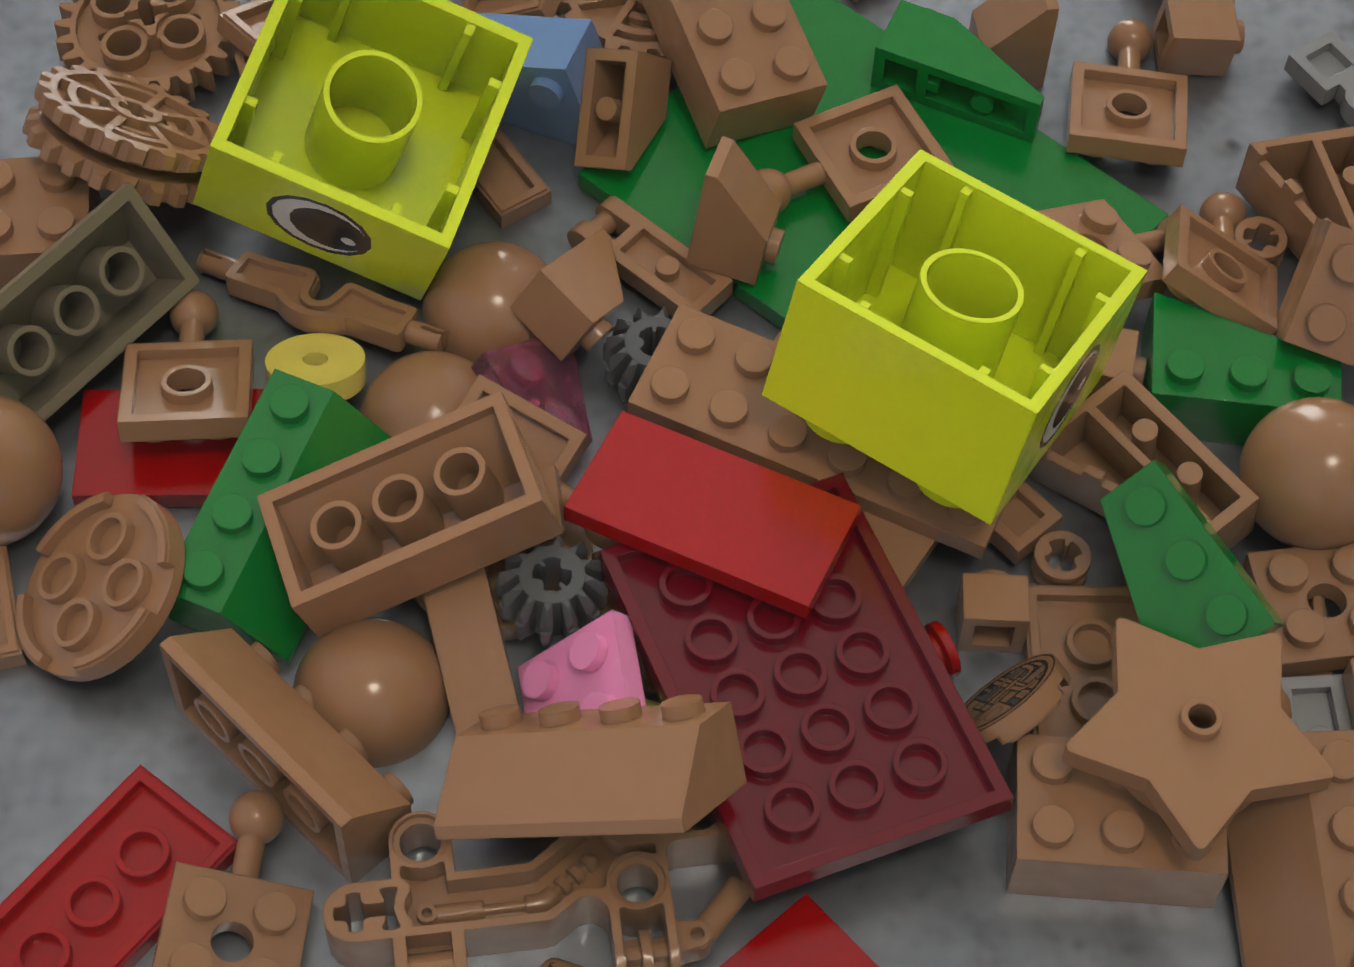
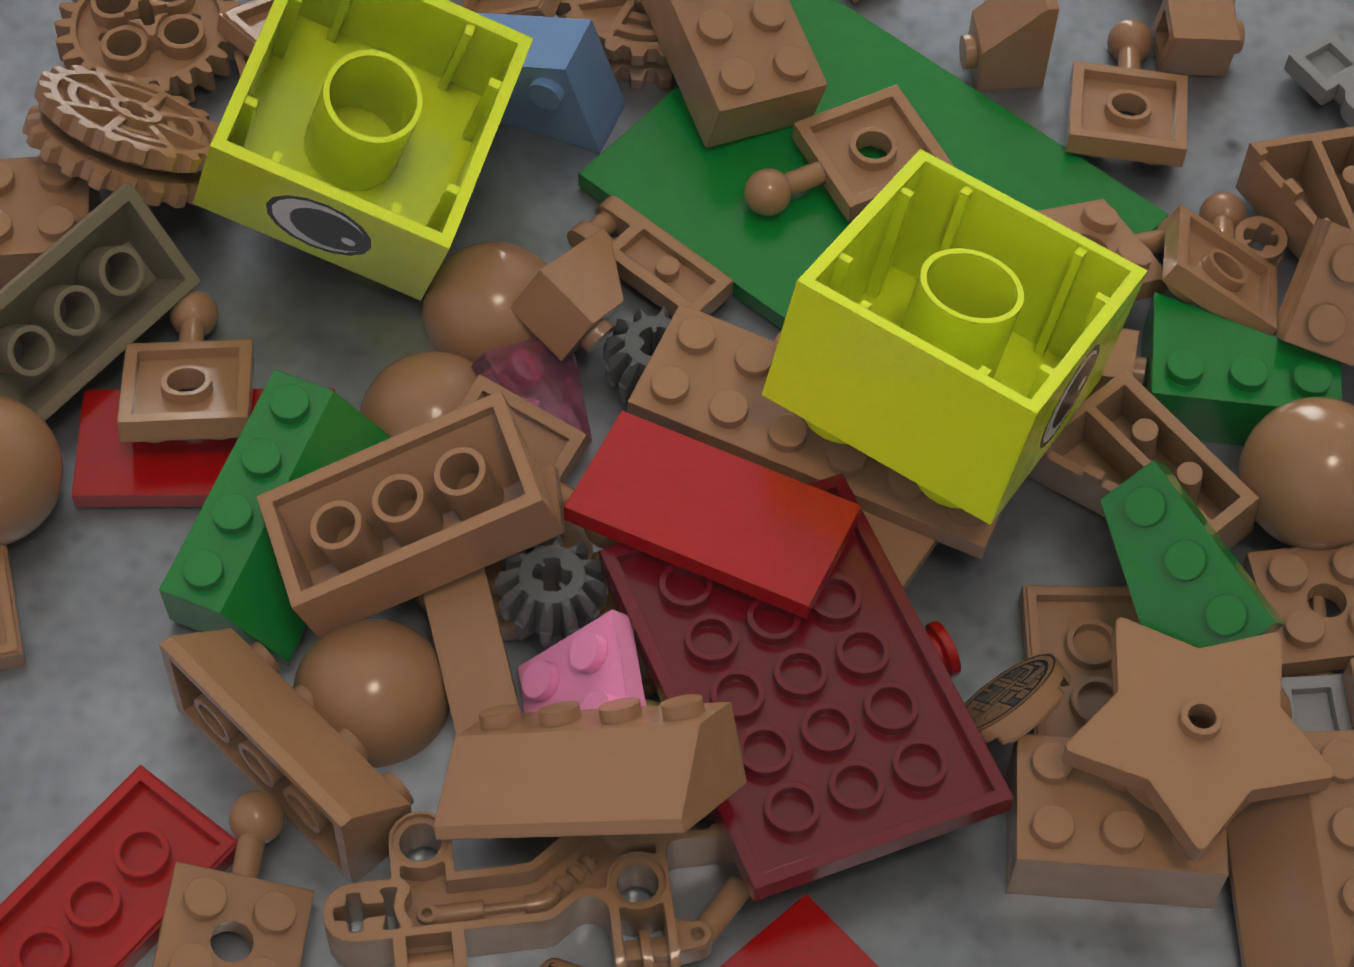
medium nougat tile [15,491,185,682] -> none
medium nougat piece [196,248,449,352] -> none
light yellow piece [265,333,367,400] -> none
medium nougat tile [472,127,552,229] -> none
medium nougat slope [574,47,672,171] -> none
medium nougat slope [686,136,786,285] -> none
green slope [870,0,1044,143] -> none
medium nougat plate [956,569,1030,654] -> none
medium nougat plate [990,481,1063,565] -> none
medium nougat bush [1030,530,1092,586] -> none

